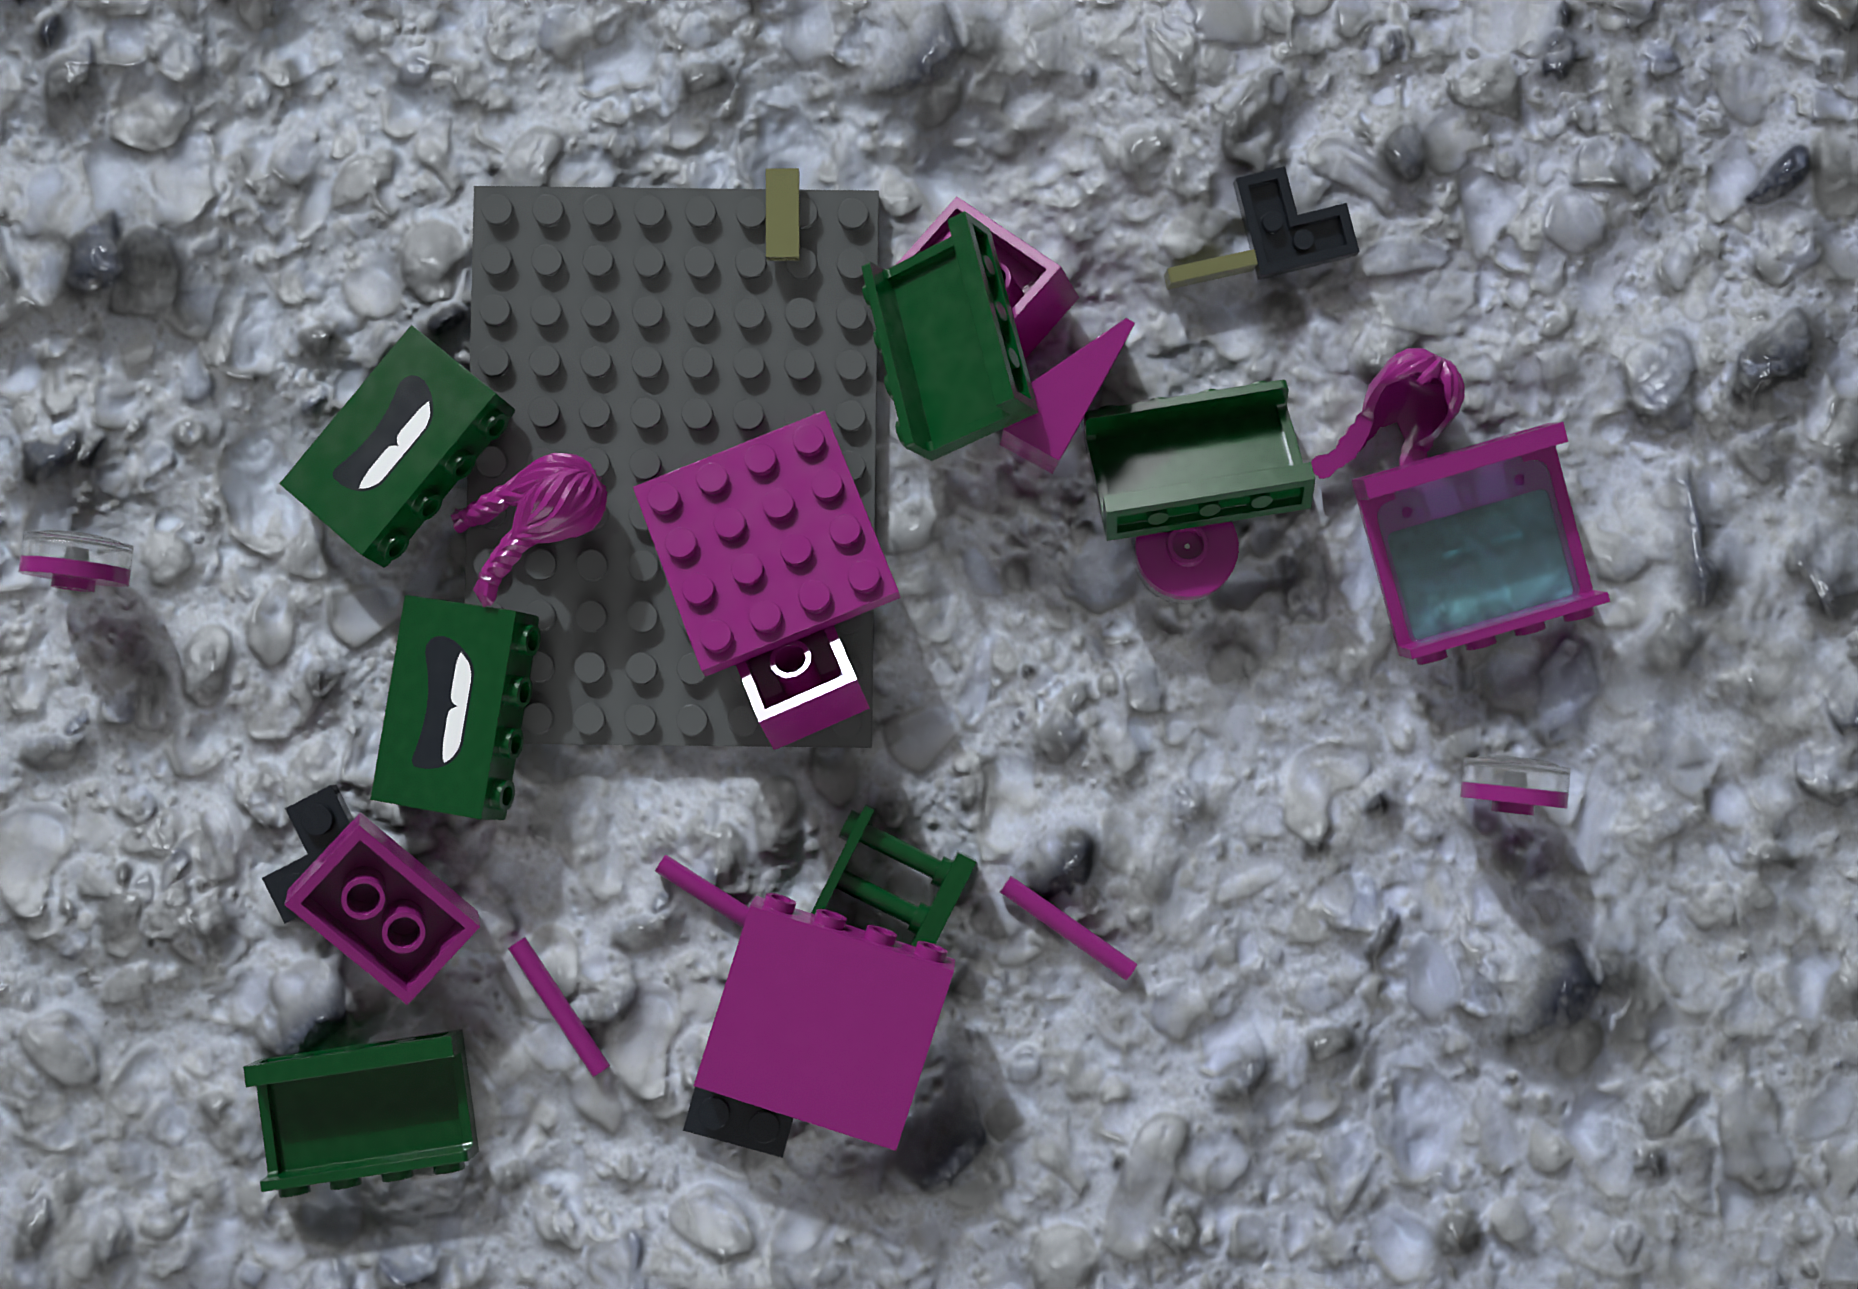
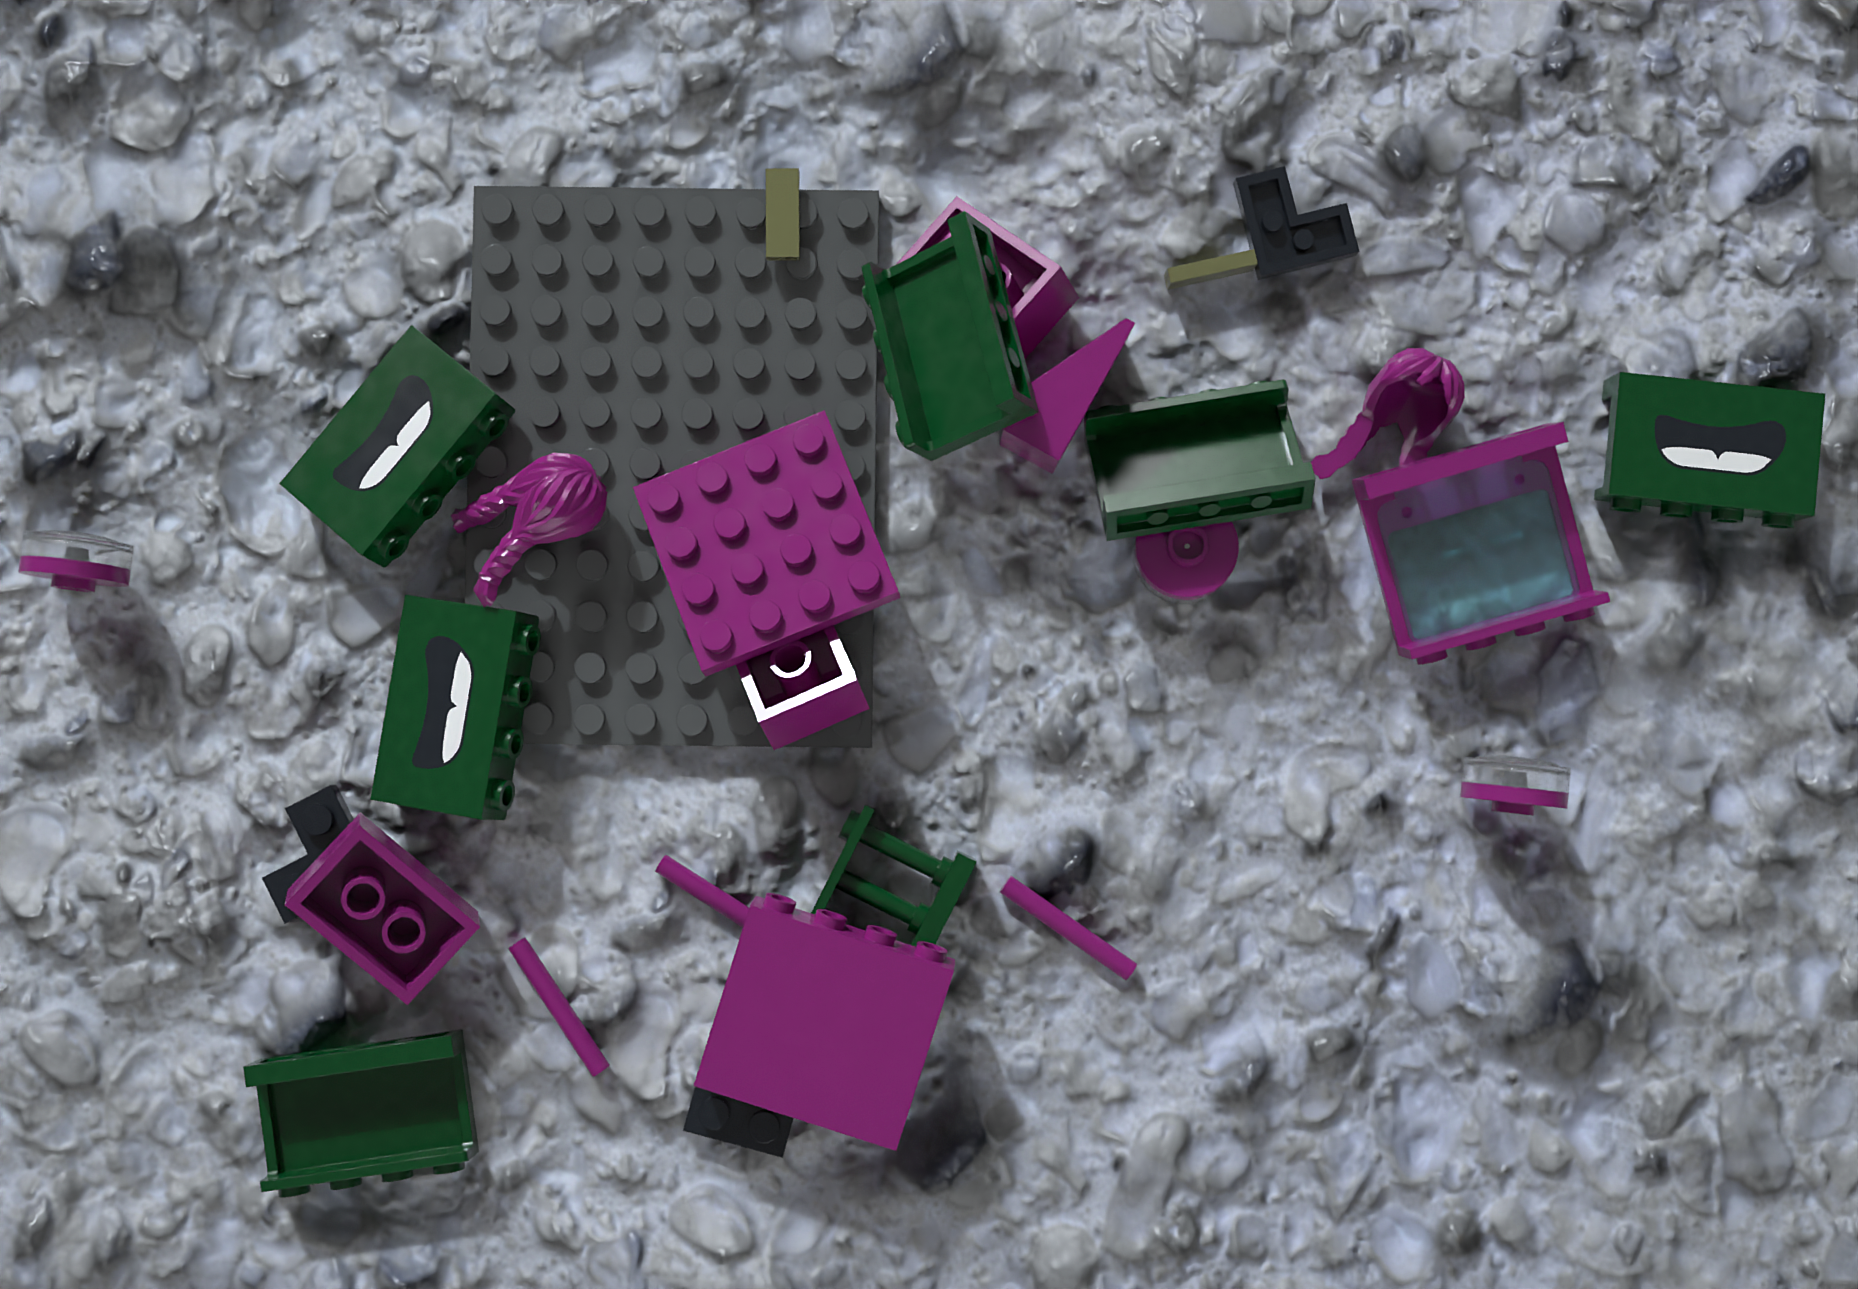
none -> dark green panel [1594,372,1825,529]

